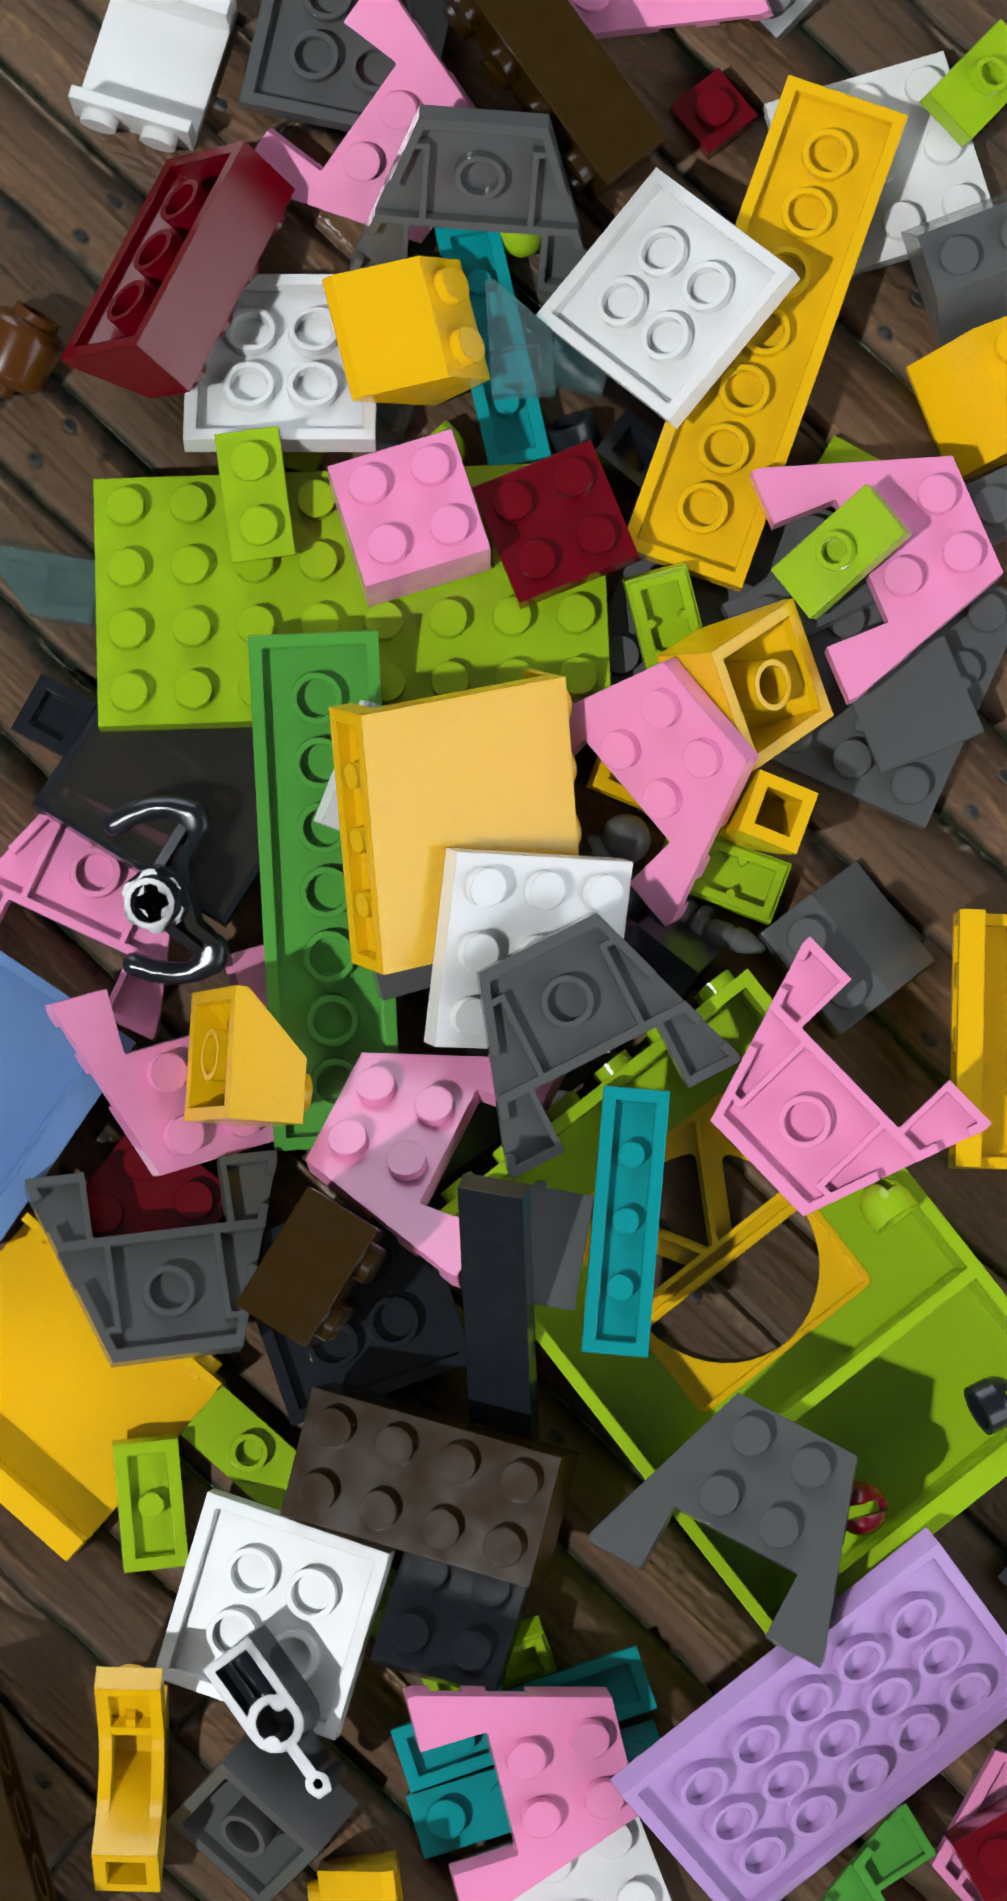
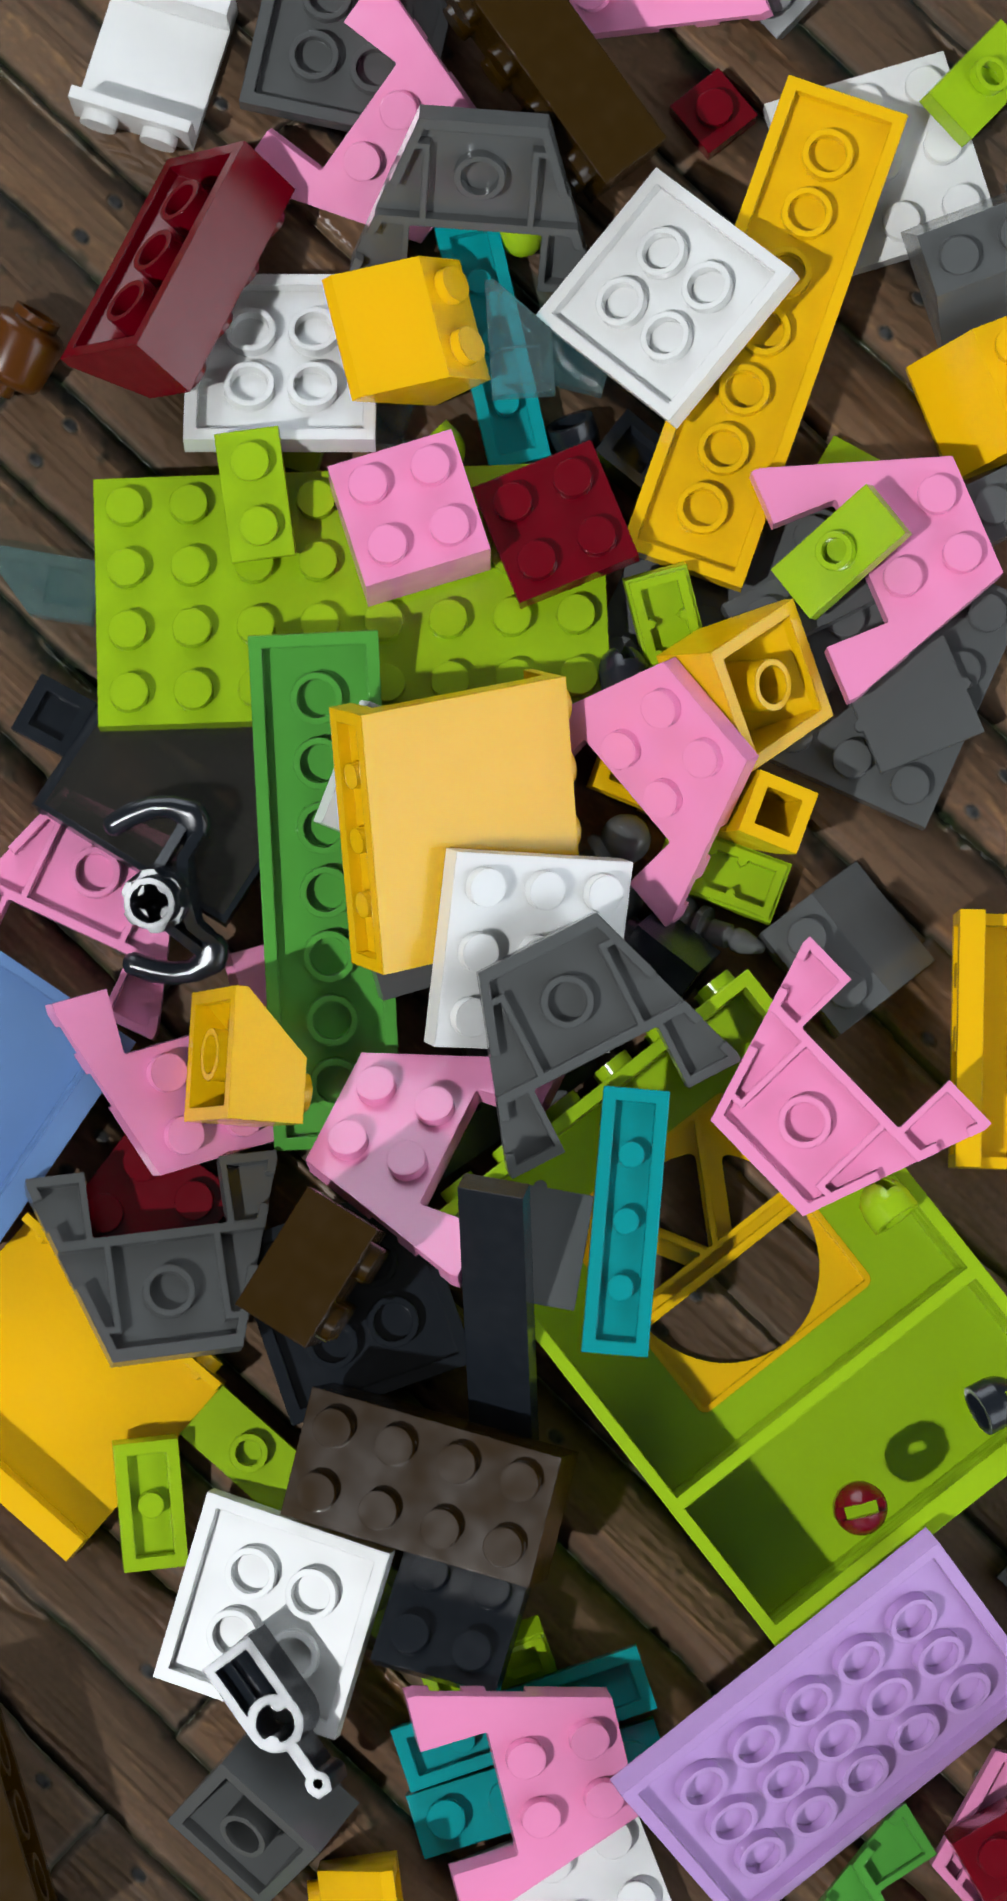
yellow arch [91,1664,169,1892] -> none
dark grey wing [587,1393,858,1668] -> none
none -> black hinge [598,646,649,691]

